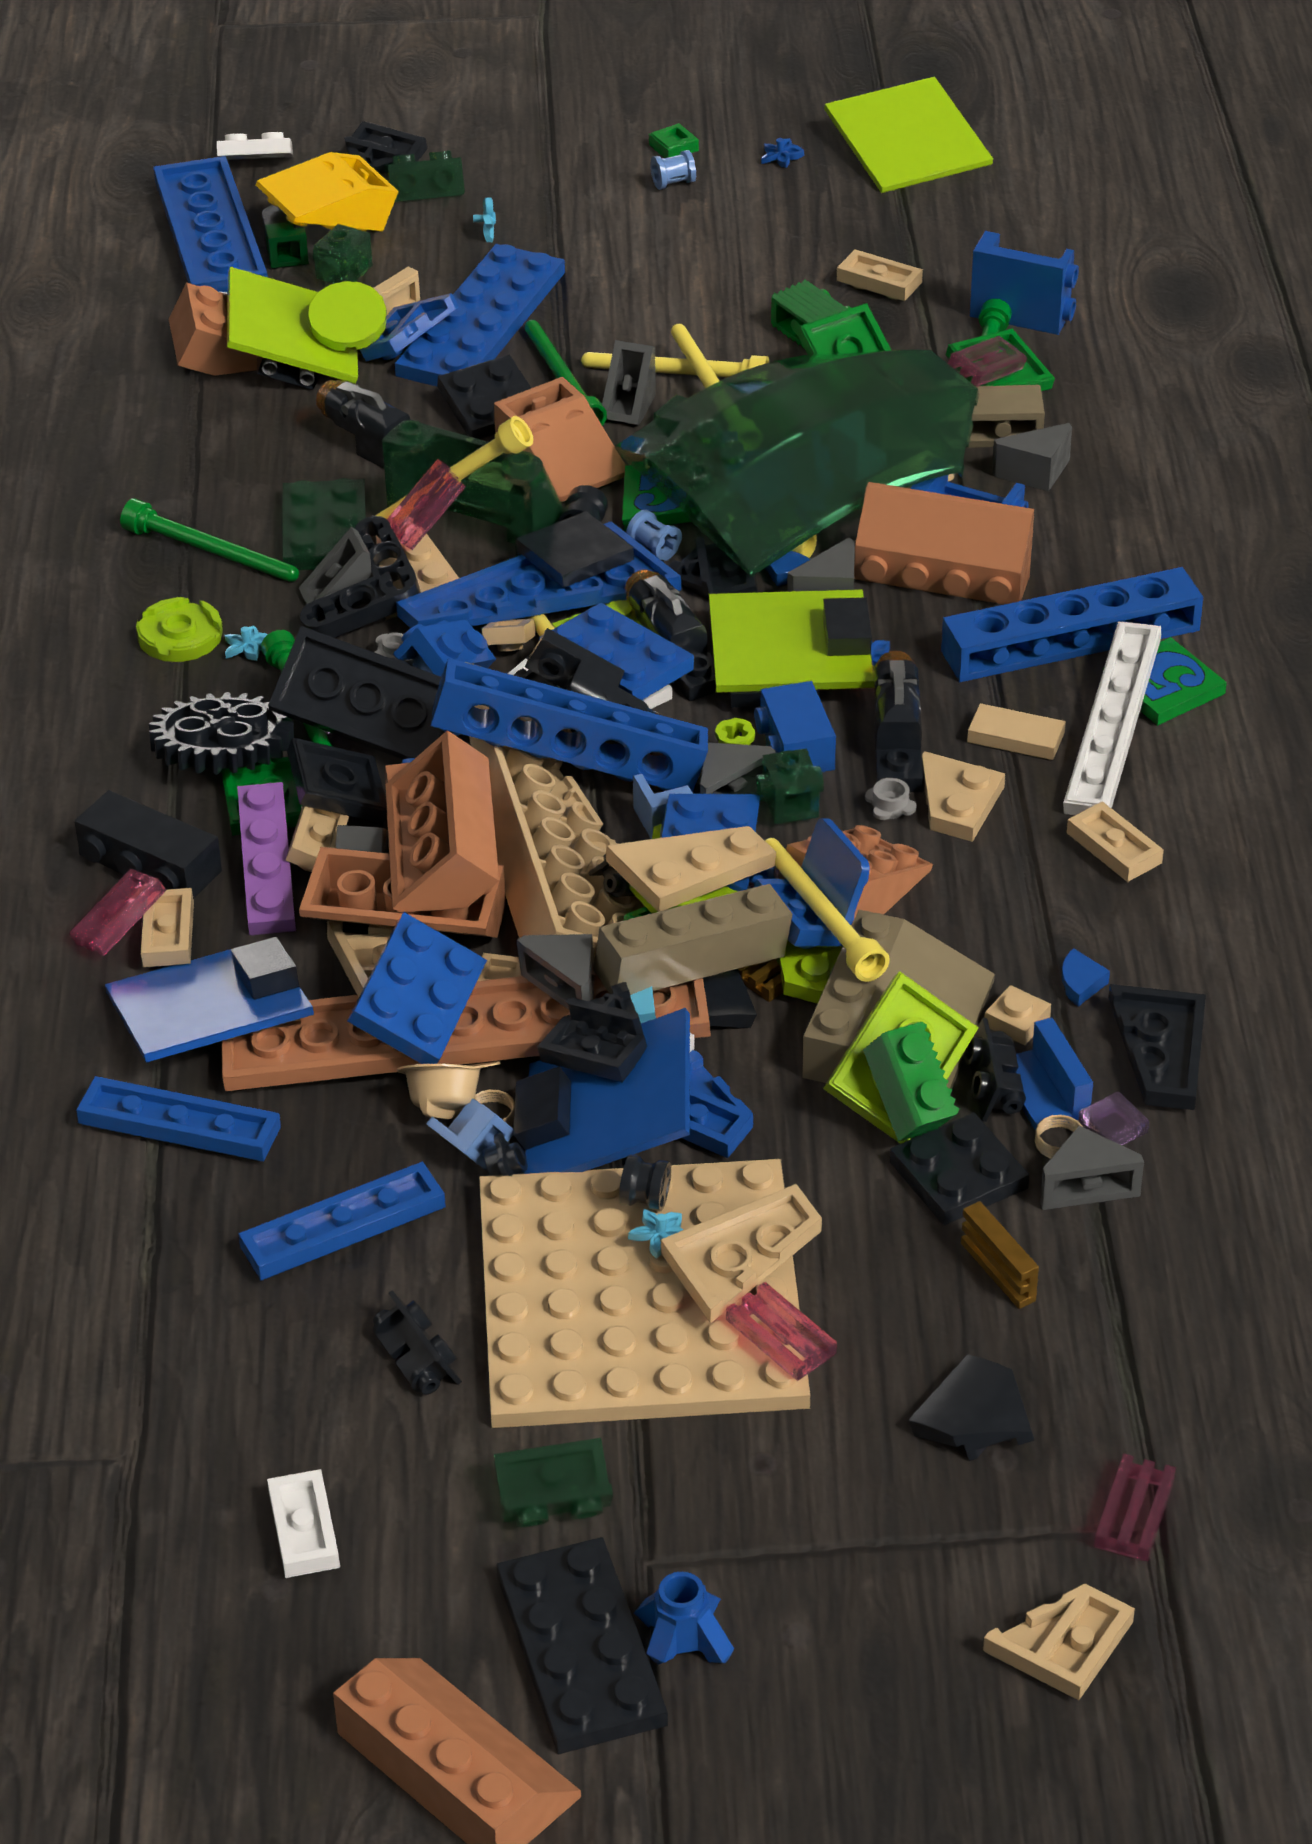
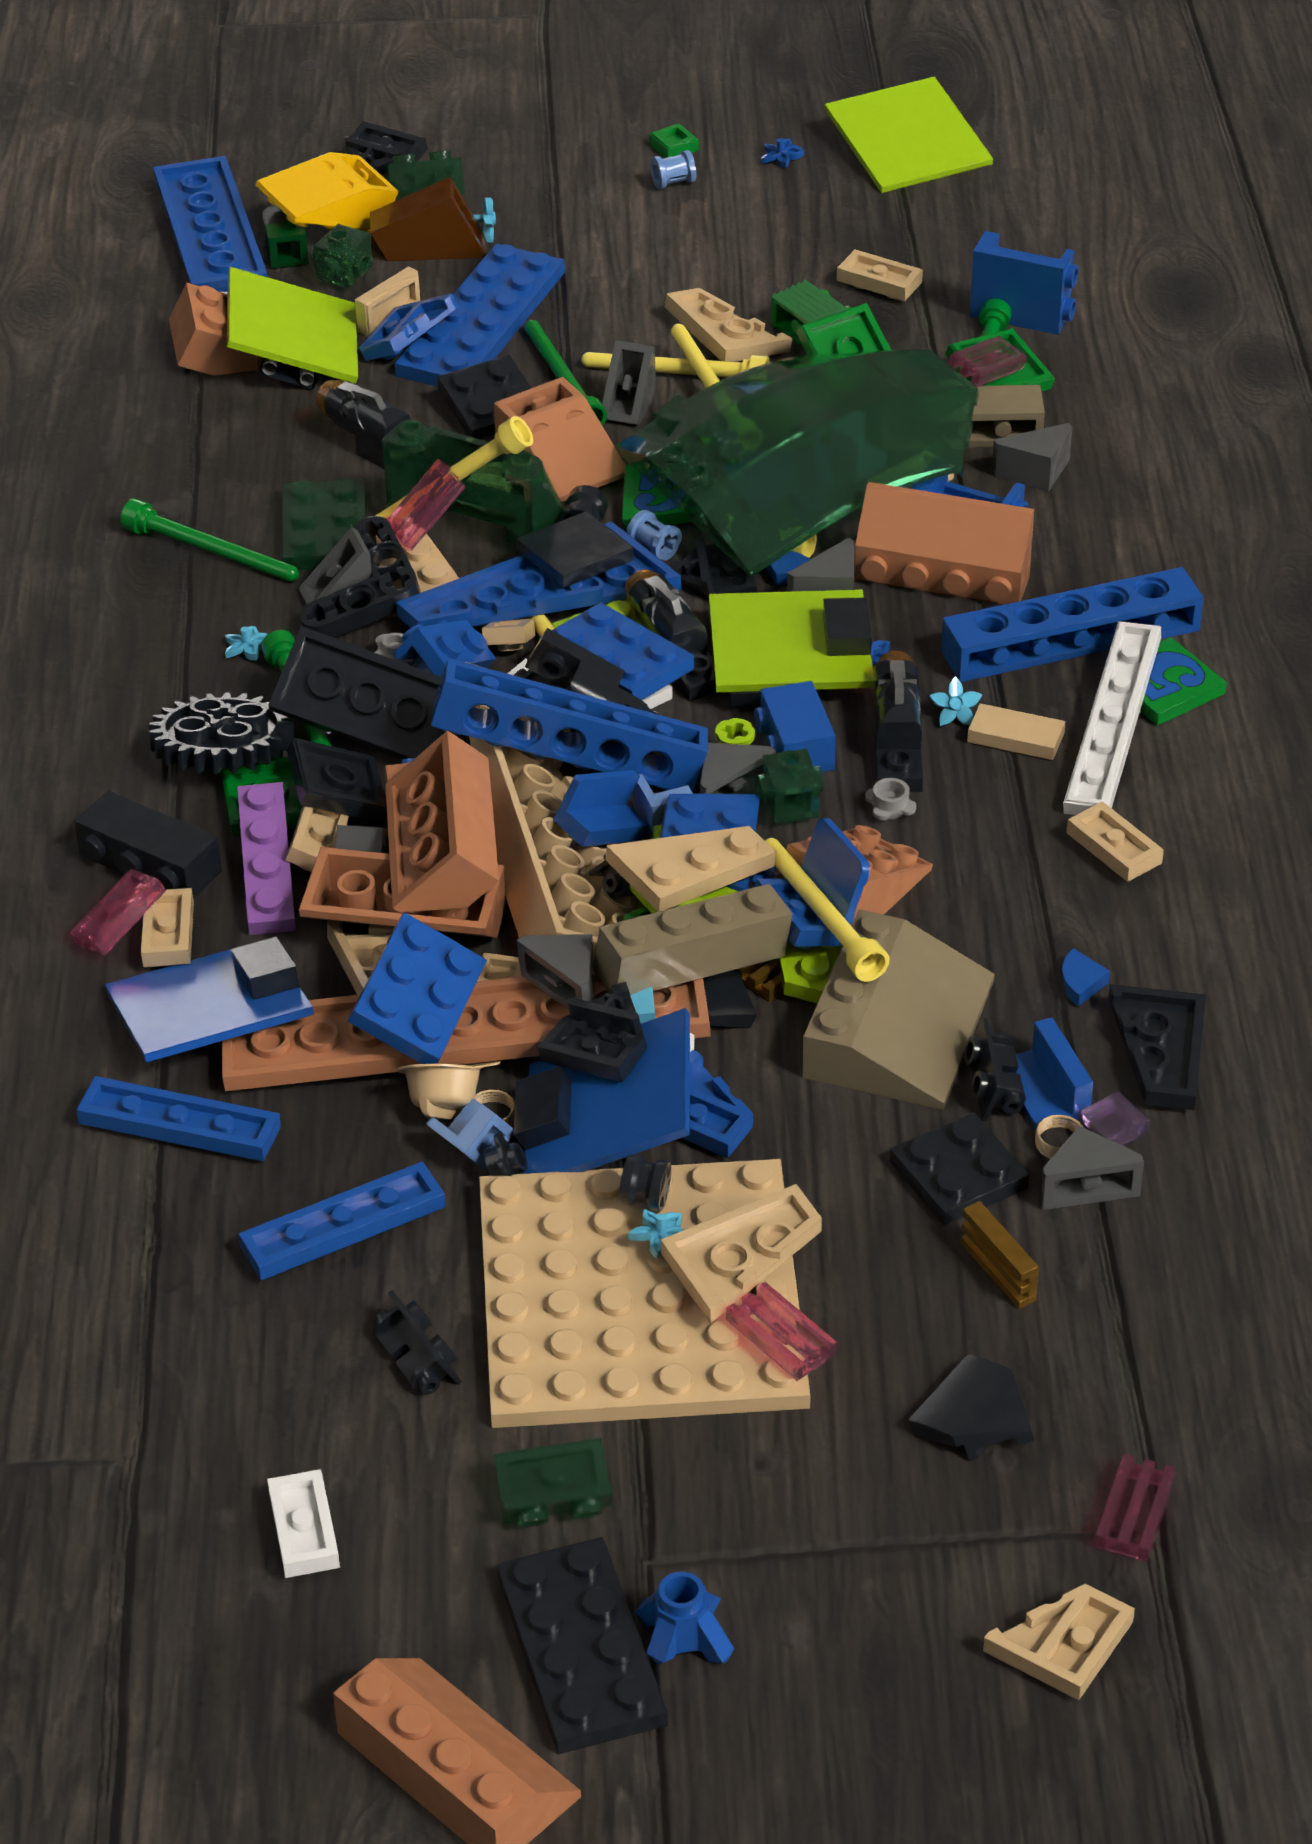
lime tile [136,597,223,662] -> none
white plate [217,132,293,160] -> none
lime tile [308,281,387,351] -> none
lime tile [823,971,979,1144] -> none
green brick [863,1022,960,1141] -> none
tan wing [922,751,1005,842] -> none
tan plate [985,985,1051,1045] -> none
none -> reddish brown slope [367,177,486,262]
none -> blue panel [553,770,650,847]
none -> tan wing [665,288,792,362]
none -> medium azure plant [929,676,983,727]

